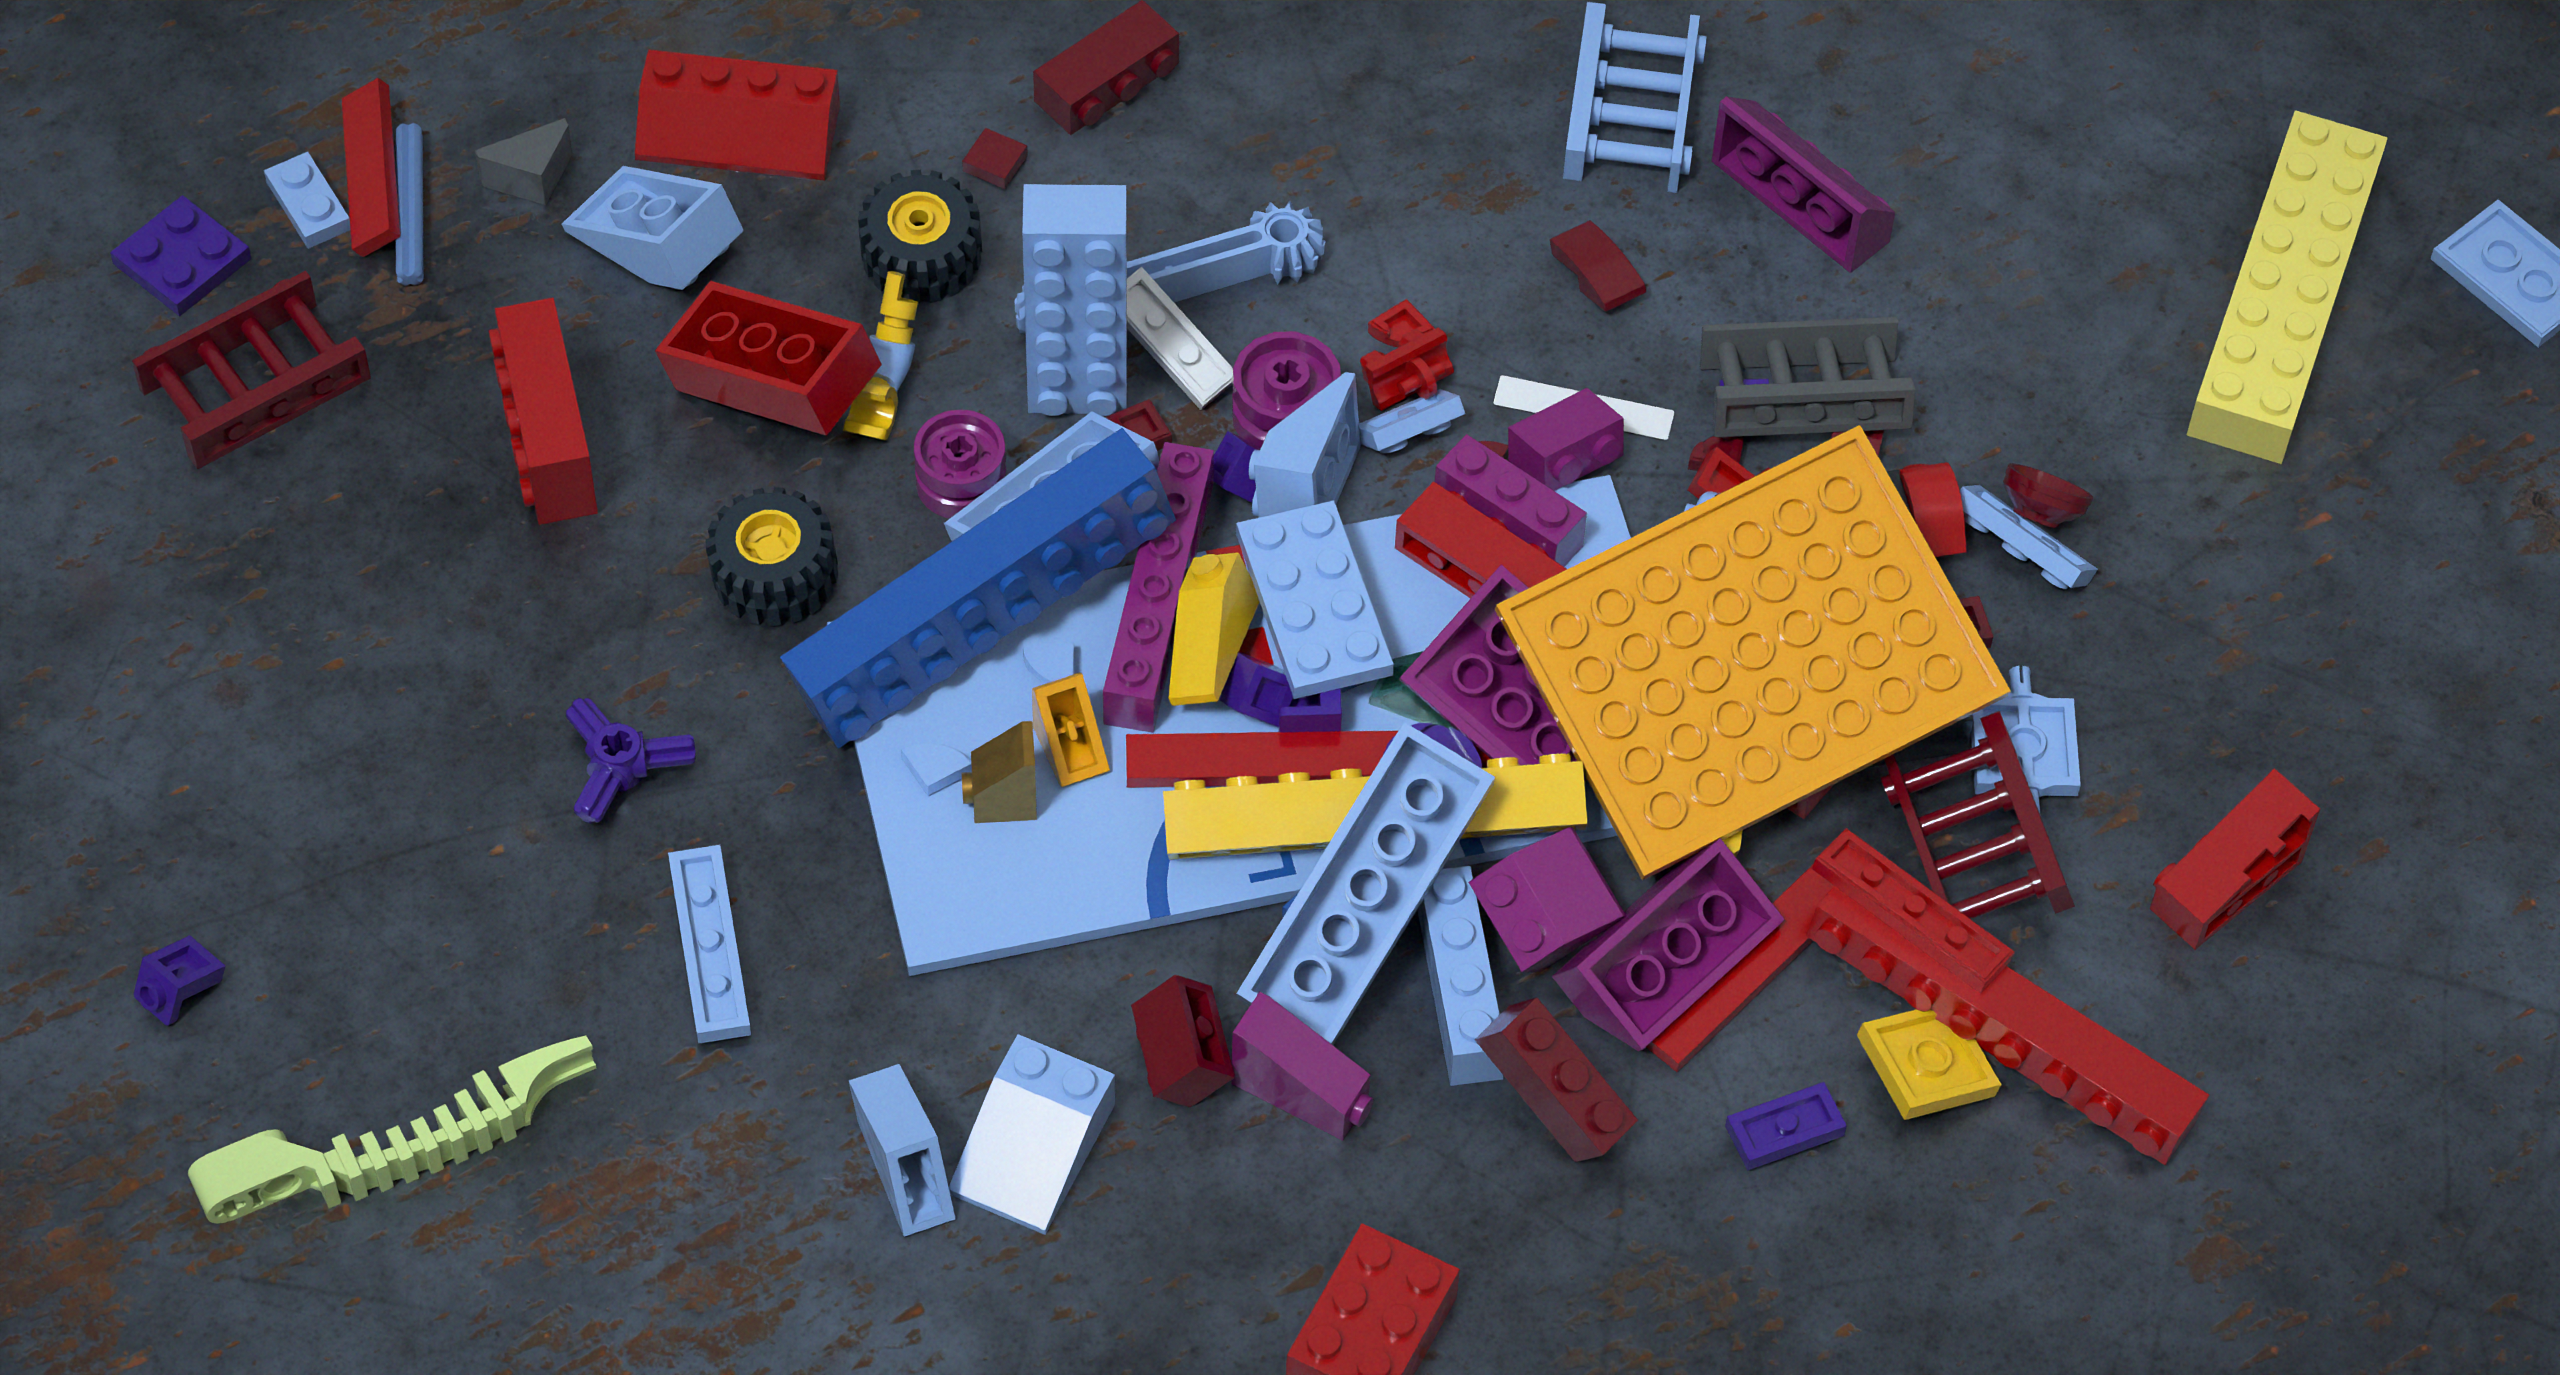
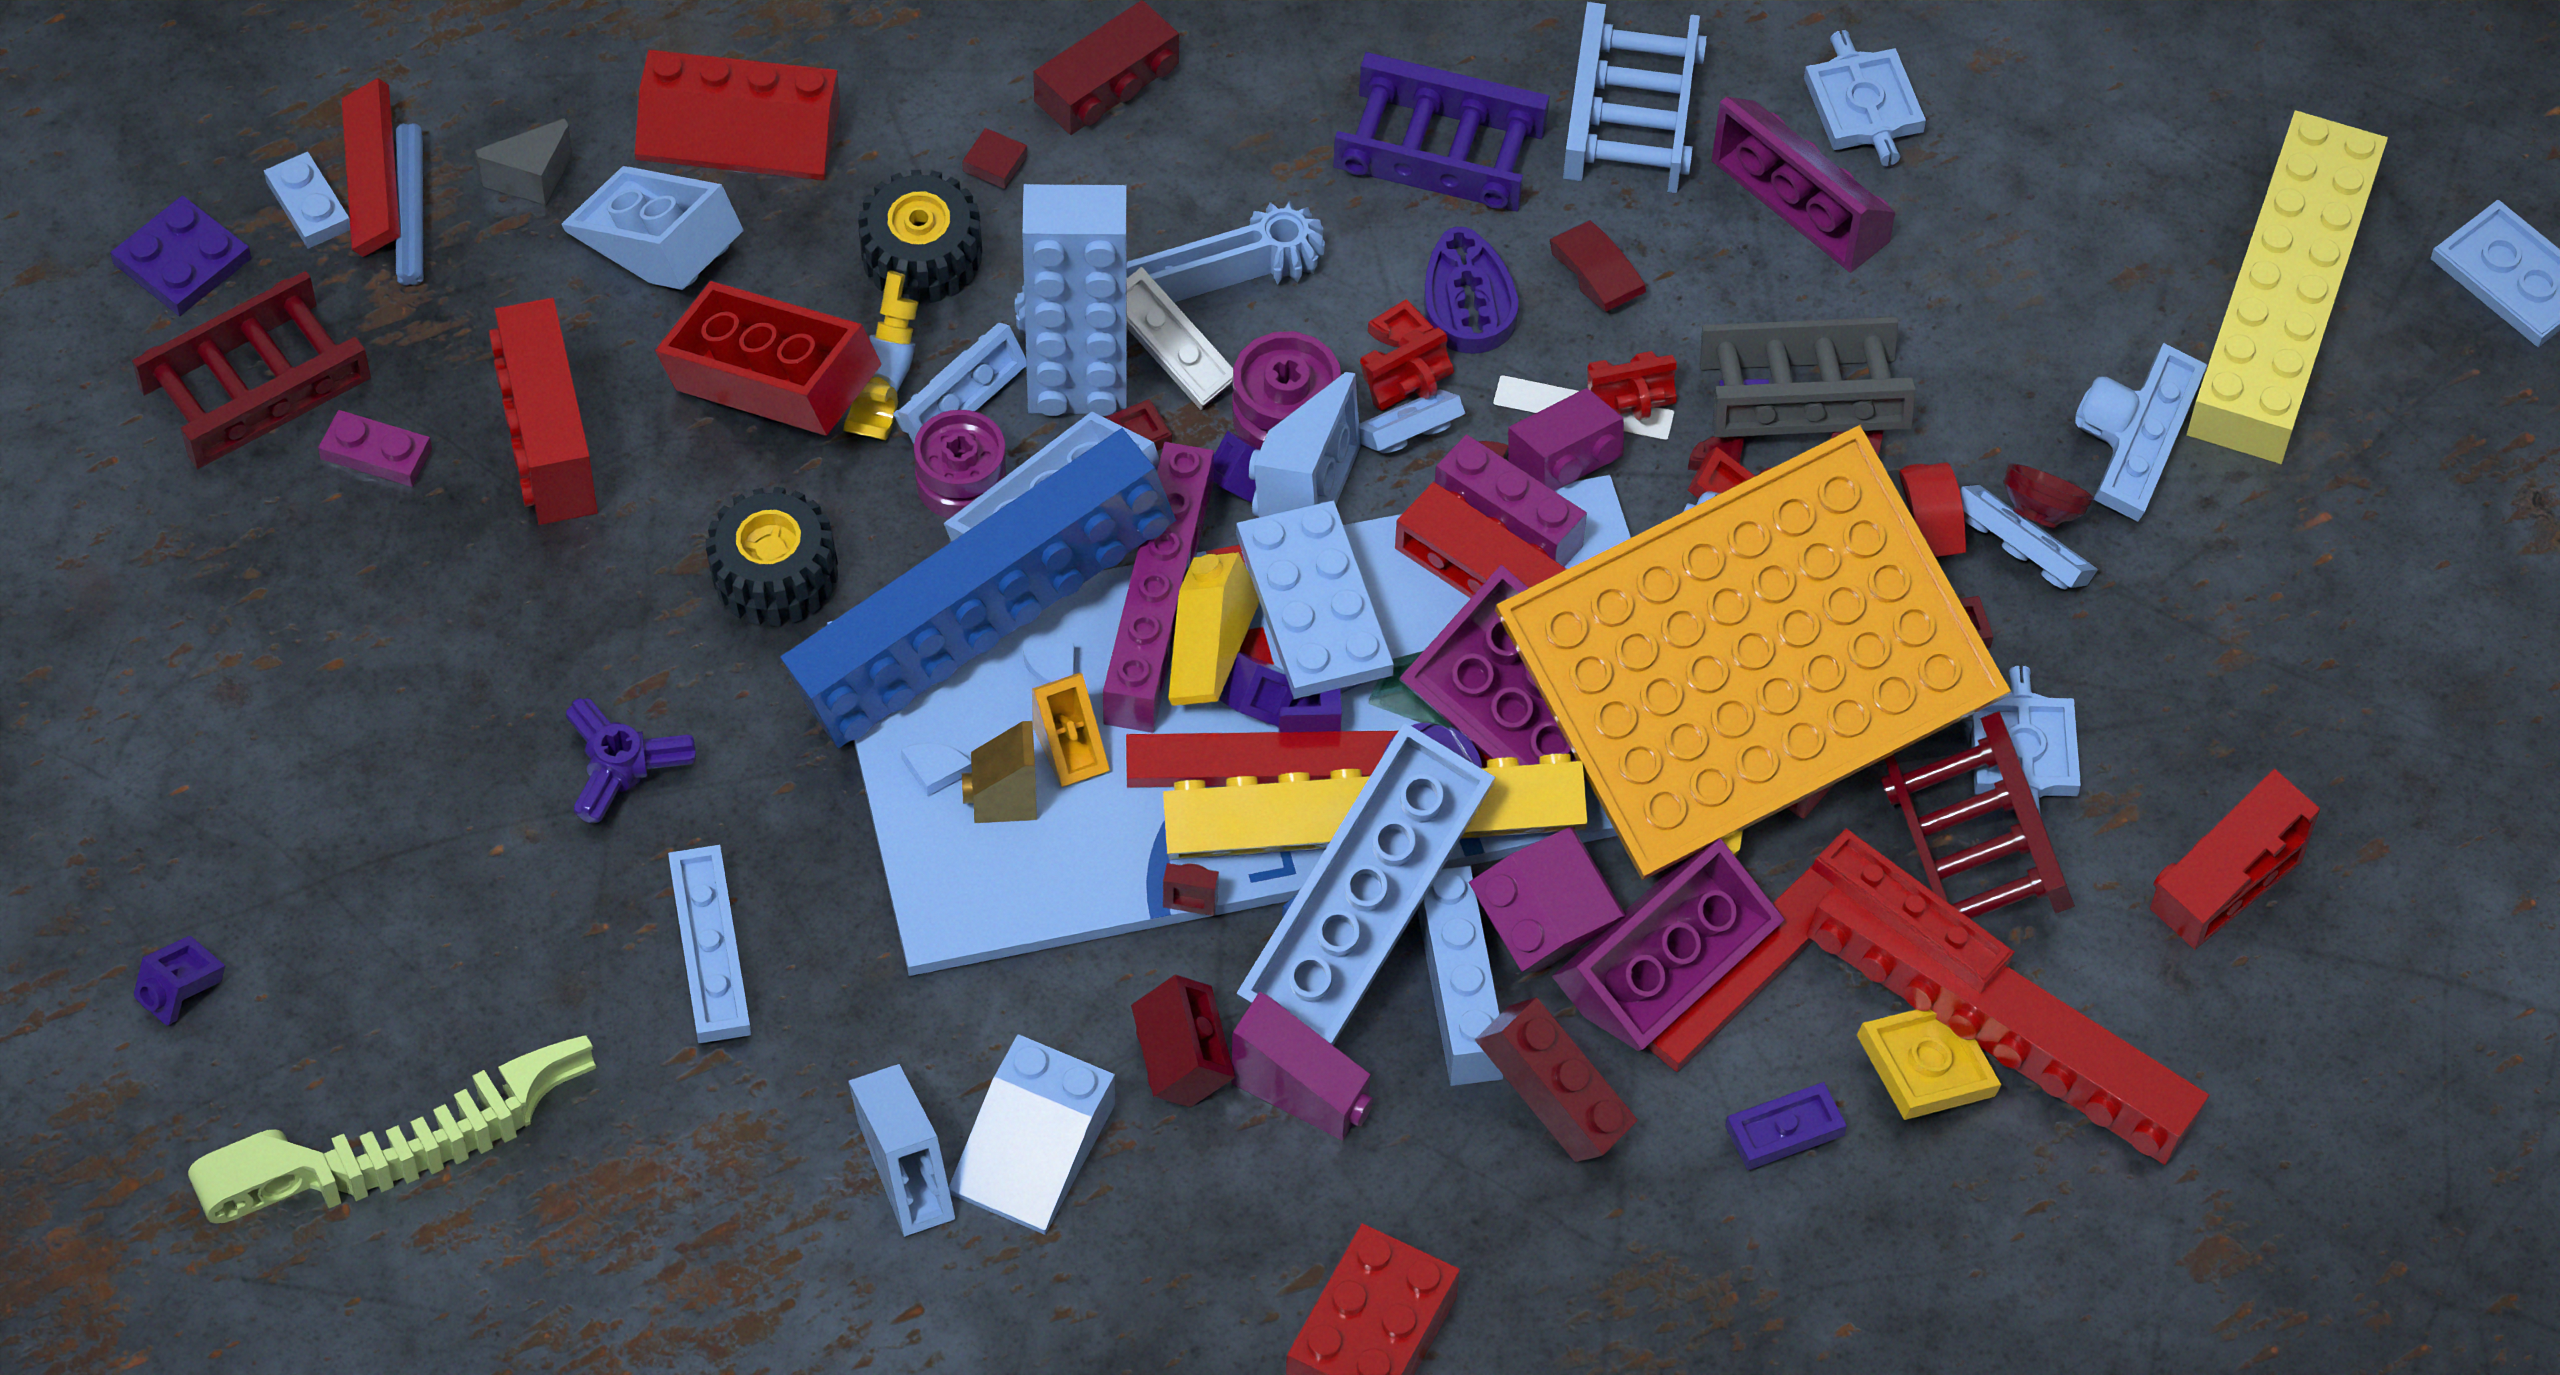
none -> magenta plate [318,410,432,487]
none -> light blue plate [893,323,1026,443]
none -> dark red plate [1163,863,1219,916]
none -> dark purple fence [1333,52,1550,212]
none -> dark purple piece [1424,226,1518,354]
none -> red hips [1587,351,1677,420]
none -> light blue plate [1804,30,1926,166]
none -> light blue plate [2075,343,2207,522]

